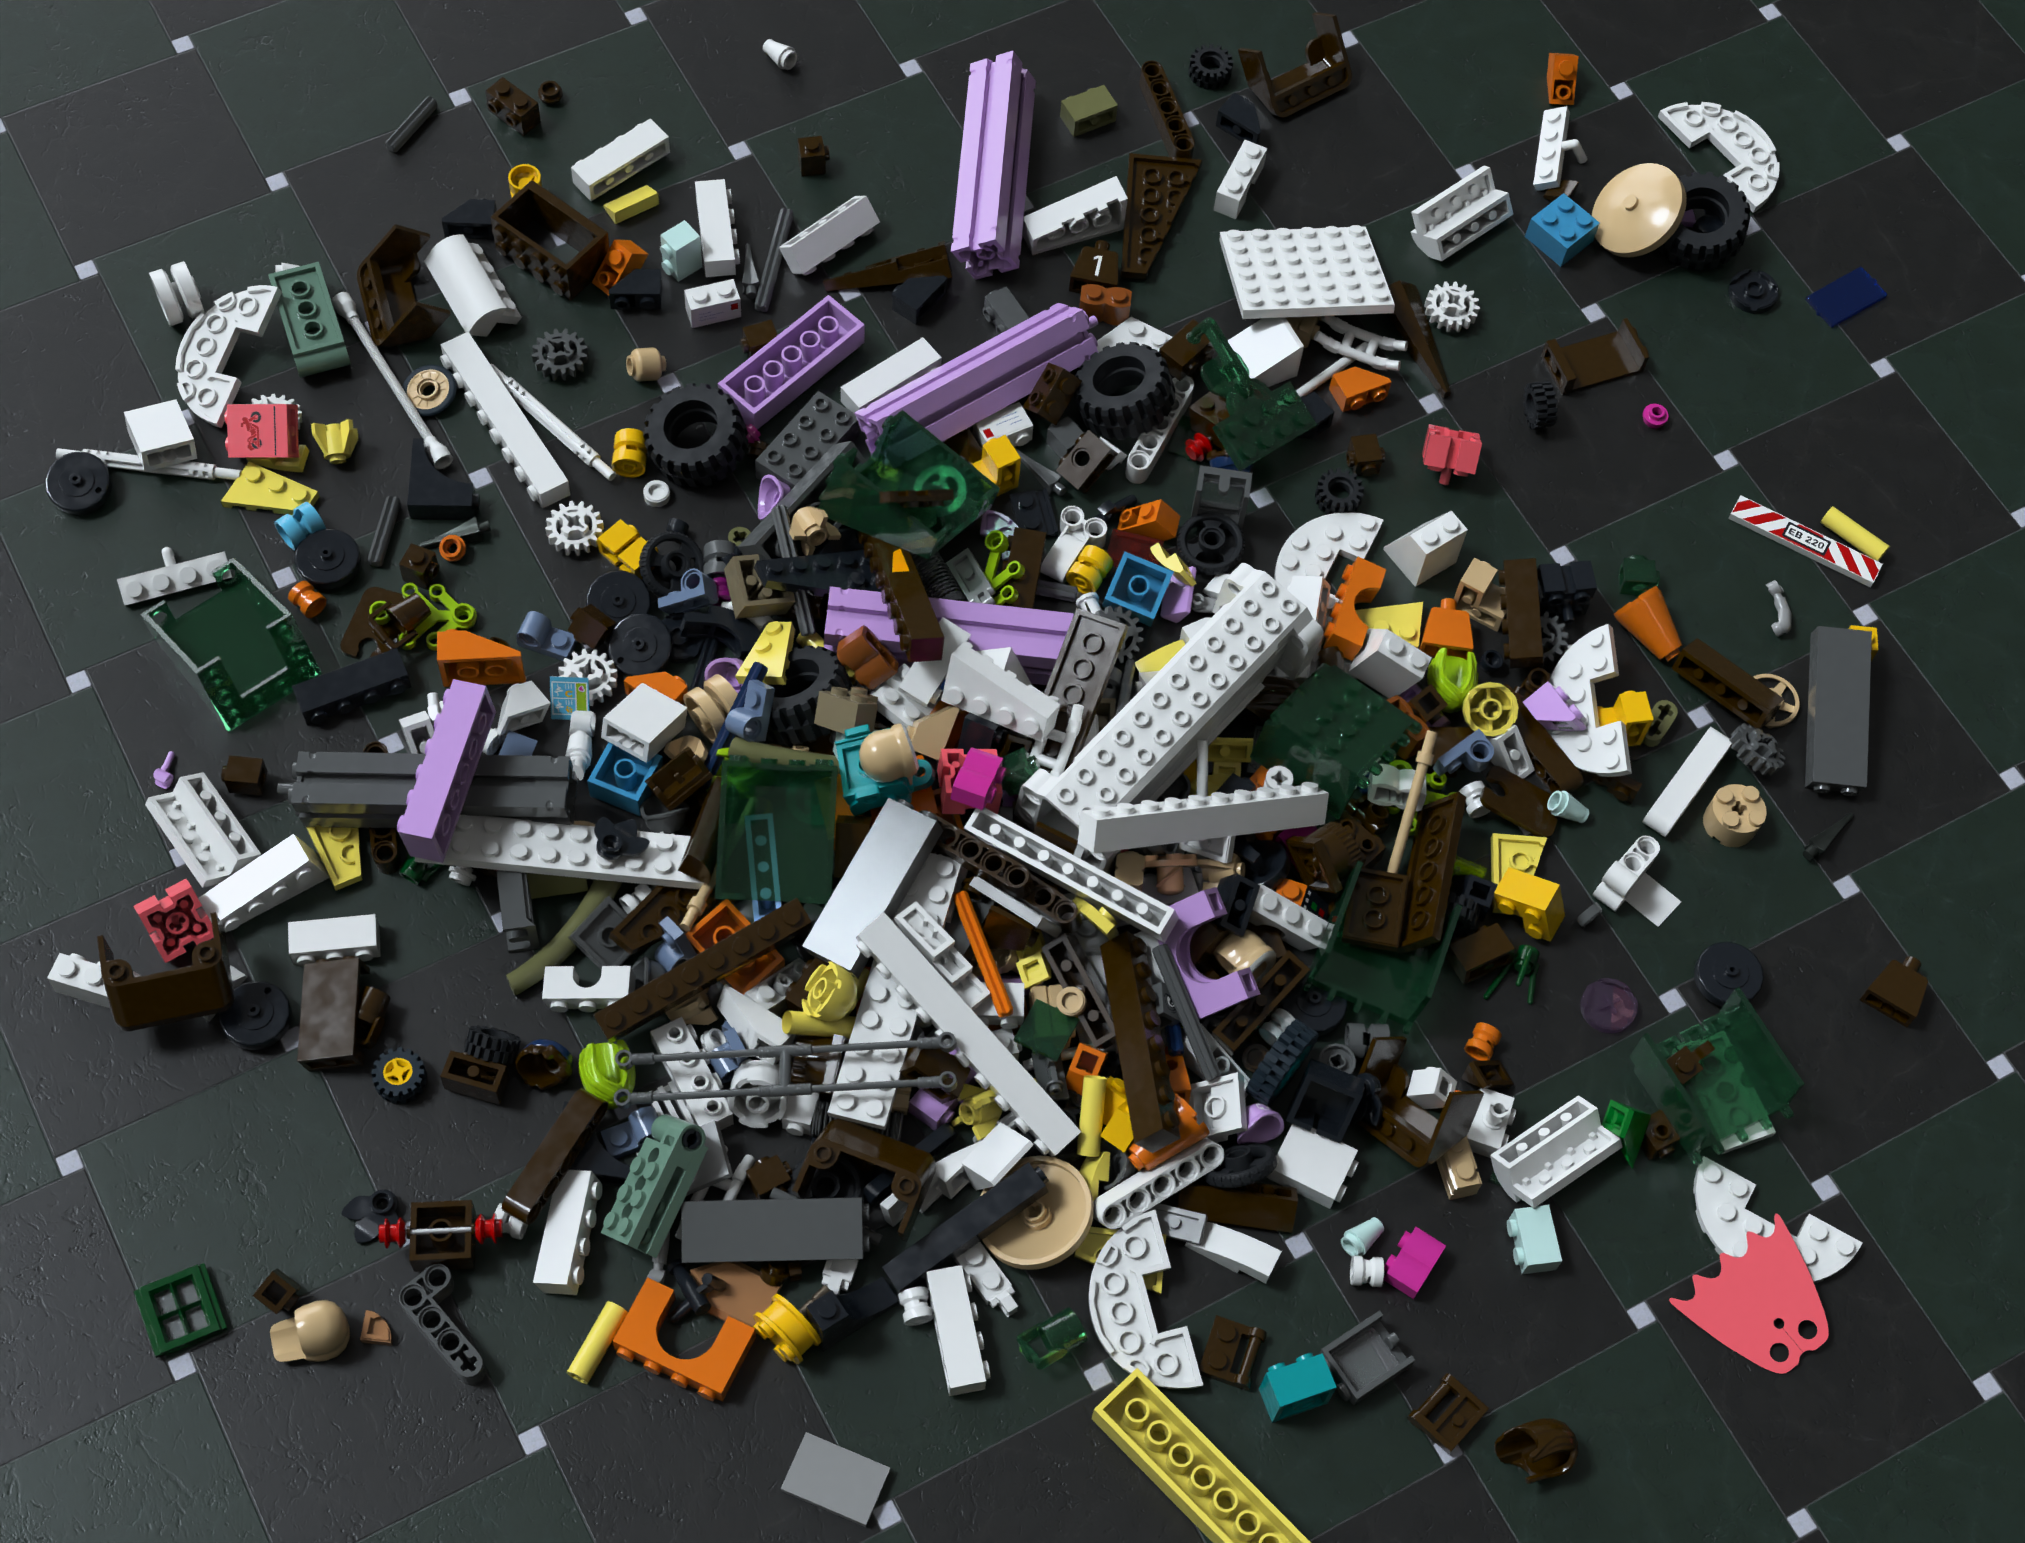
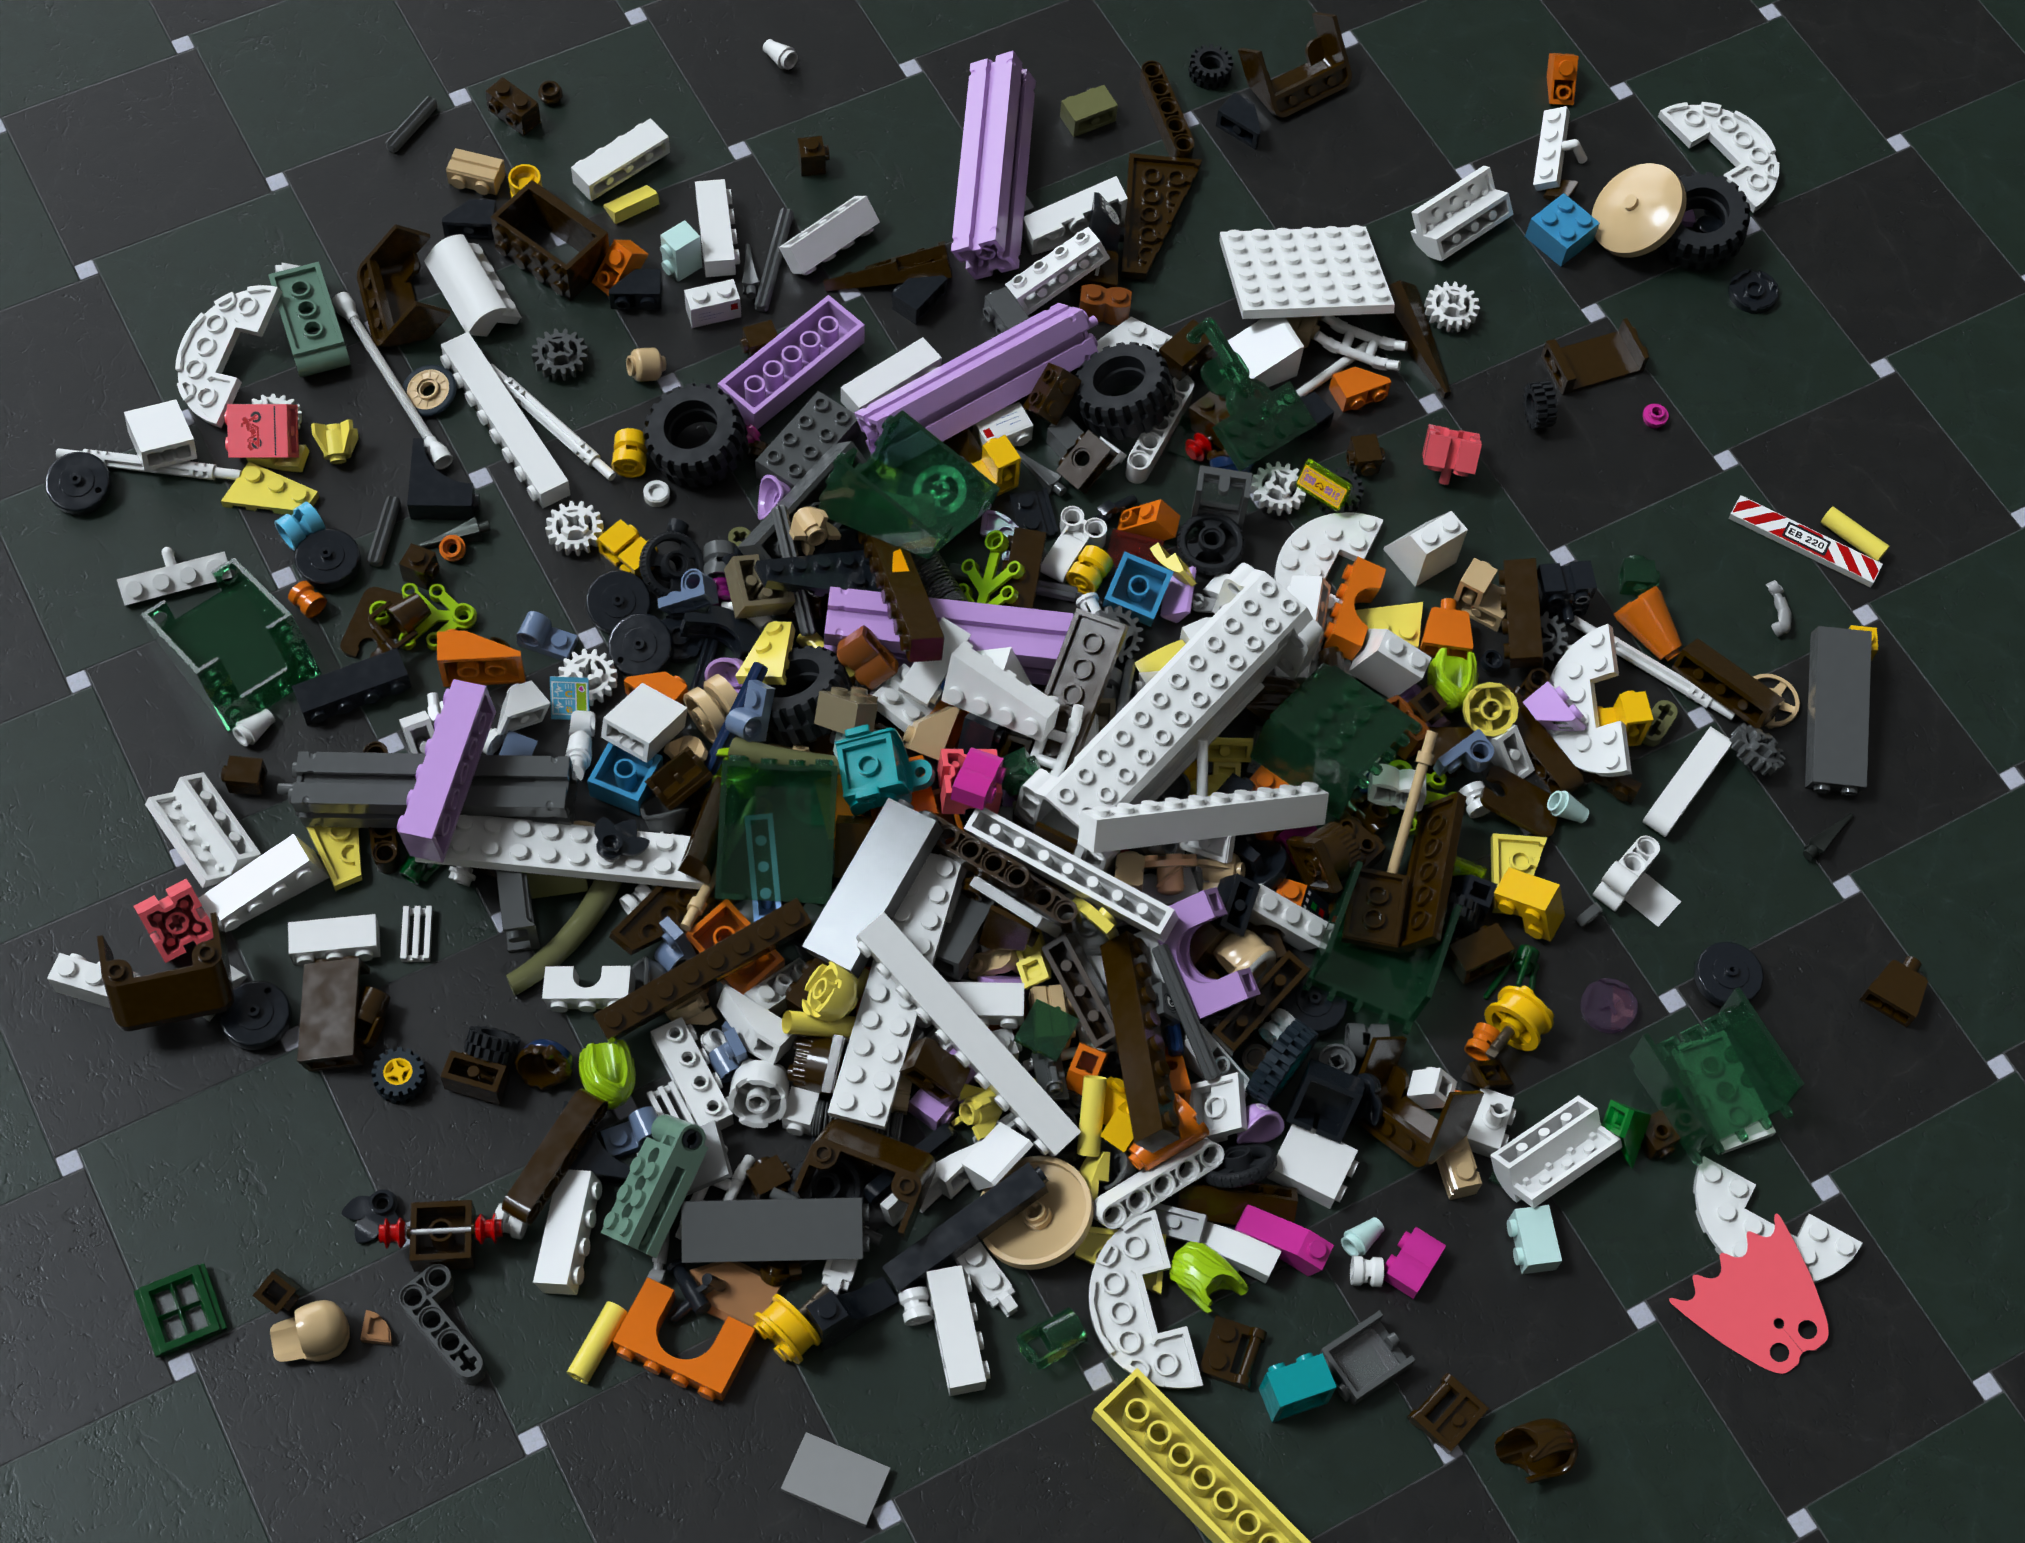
white wheel [149,261,205,326] -> none
lavender hand [153,751,175,789] -> none
dark brown brick [568,604,616,649] -> none
dark grey tile [568,896,630,971] -> none
dark grey bar [613,1032,958,1109] -> none
dark brown wing [847,489,954,509] -> none
tan piece [859,723,919,786] -> none
white slope [894,901,991,1010] -> none
light grey hinge [946,548,996,605] -> none
orange axle [953,890,1013,1018] -> none
tan tile [1056,987,1087,1017] -> none
white arch [1214,140,1267,219] -> none
white wheel [1263,766,1293,789] -> none
dark brown plate [1661,1040,1715,1087] -> none
tan brick [1703,784,1766,847] -> none
clear blue piece [1805,266,1887,328] -> none
none -> white cone [232,709,275,746]
none -> white tile [400,906,433,962]
none -> tan brick [446,148,506,195]
none -> white brick [1005,227,1110,315]
none -> black slope [1089,192,1125,251]
none -> lime hair [1169,1241,1249,1314]
none -> dark pink slope [1235,1204,1334,1276]
none -> white gear [1250,461,1307,516]
none -> slope [1296,458,1352,511]
none -> yellow wheel [1484,986,1554,1060]
none -> white axle [1570,615,1735,720]

